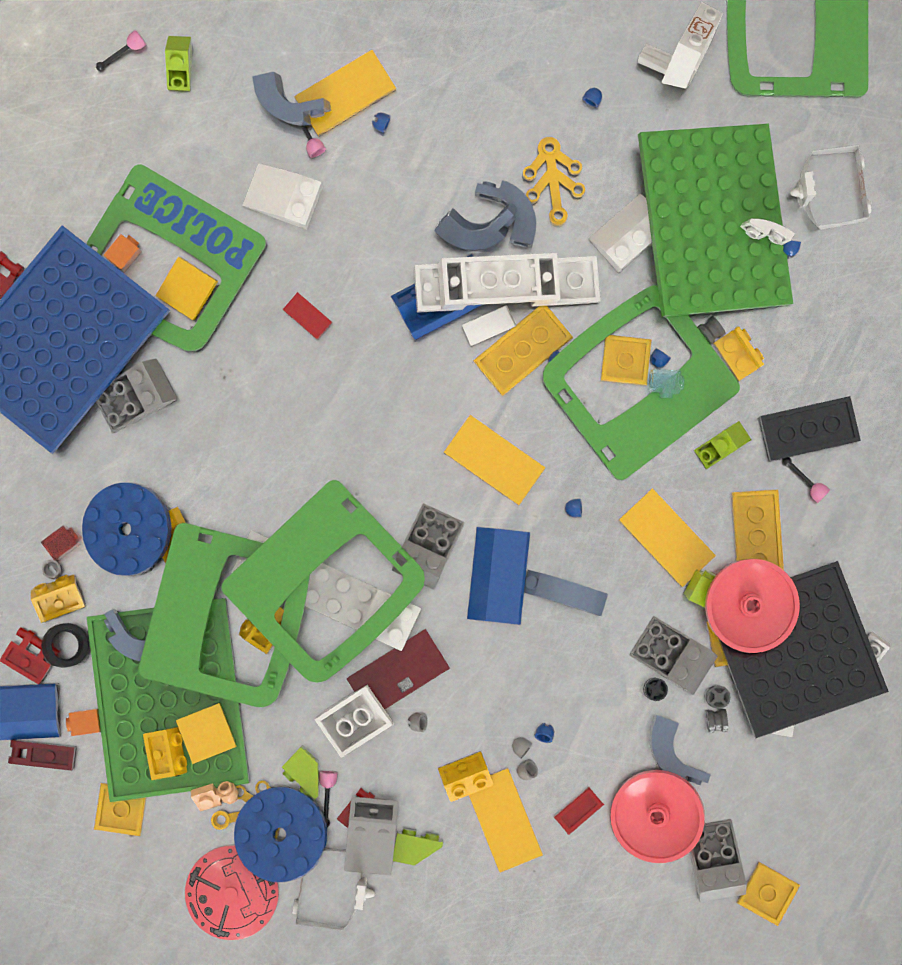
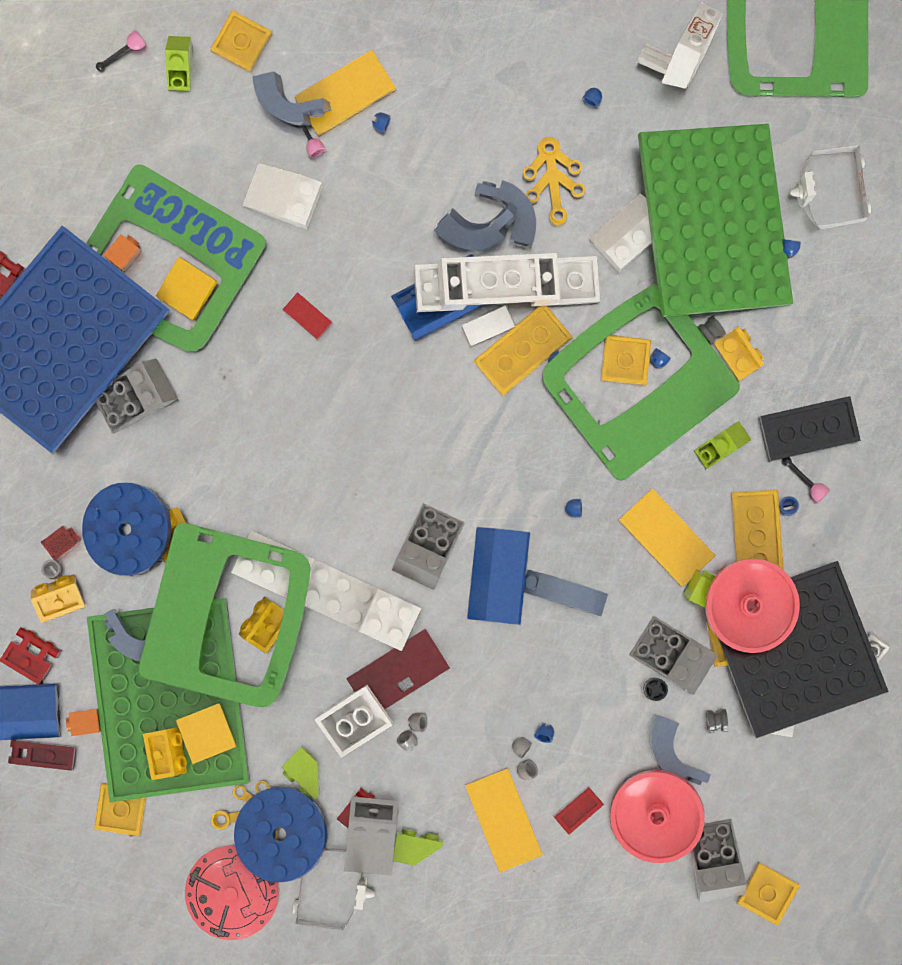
black tyre [41,623,89,668] -> none
light nougat plate [191,781,238,812] -> none
bright green door [222,480,425,683] -> none
bright pink hinge [319,771,338,827] -> none
yellow bracket [438,752,493,802] -> none
yellow tile [444,415,545,505] -> none
clear light blue brick [649,369,684,399] -> none
dark grey wheel [705,685,731,709] -> none
white slope [740,219,795,245] -> none
none -> yellow tile [210,10,272,72]
none -> light grey hinge [397,730,418,751]
none -> blue hinge [780,496,799,516]

